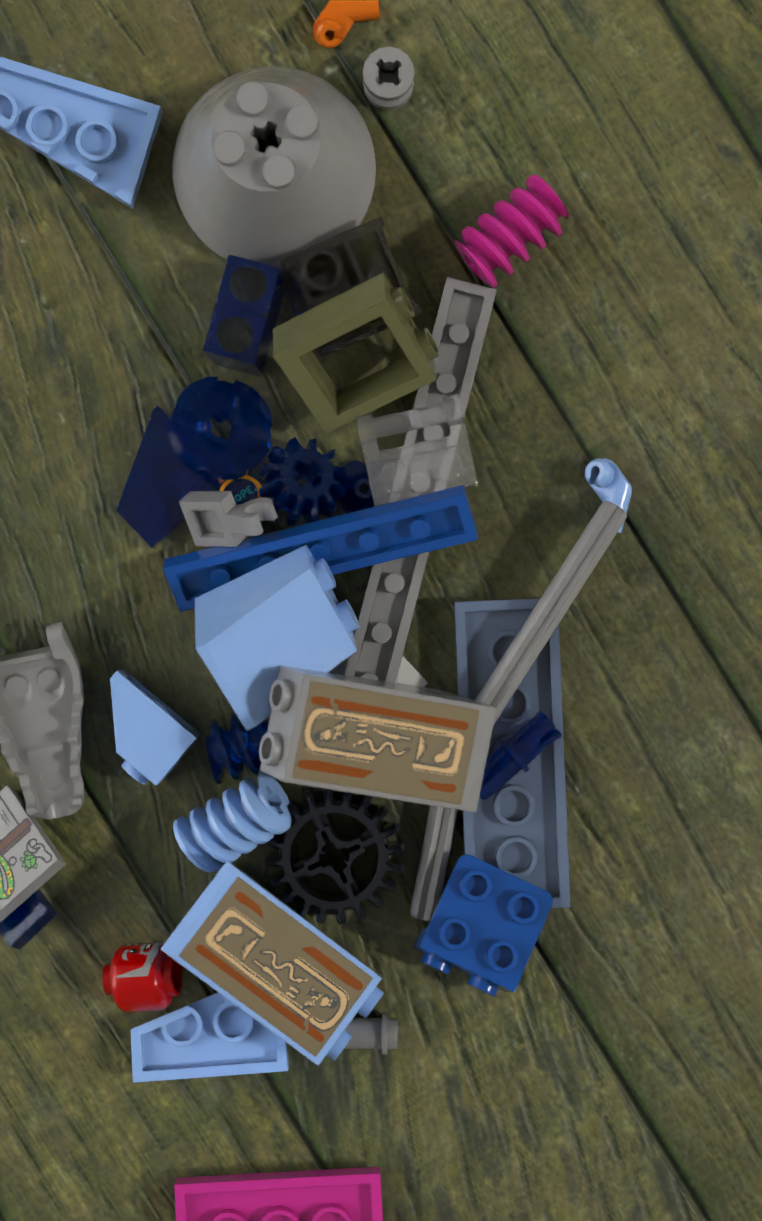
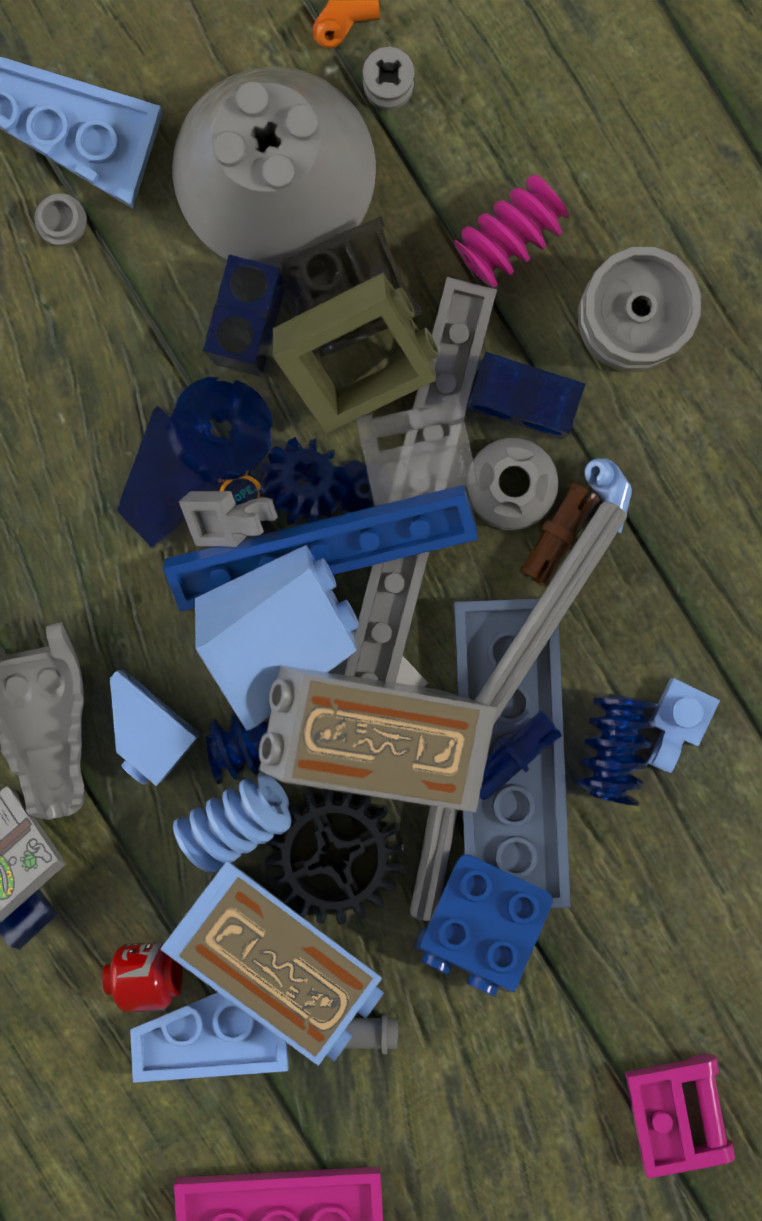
none -> light grey plate [34,193,87,246]
none -> light grey piece [465,438,559,531]
none -> clear blue brick [466,351,585,440]
none -> reddish brown pin [519,483,600,588]
none -> clear blue piece [576,693,659,806]
none -> light grey wheel [578,247,701,372]
none -> dark pink plate [625,1054,735,1179]
none -> light blue plate [647,678,720,773]

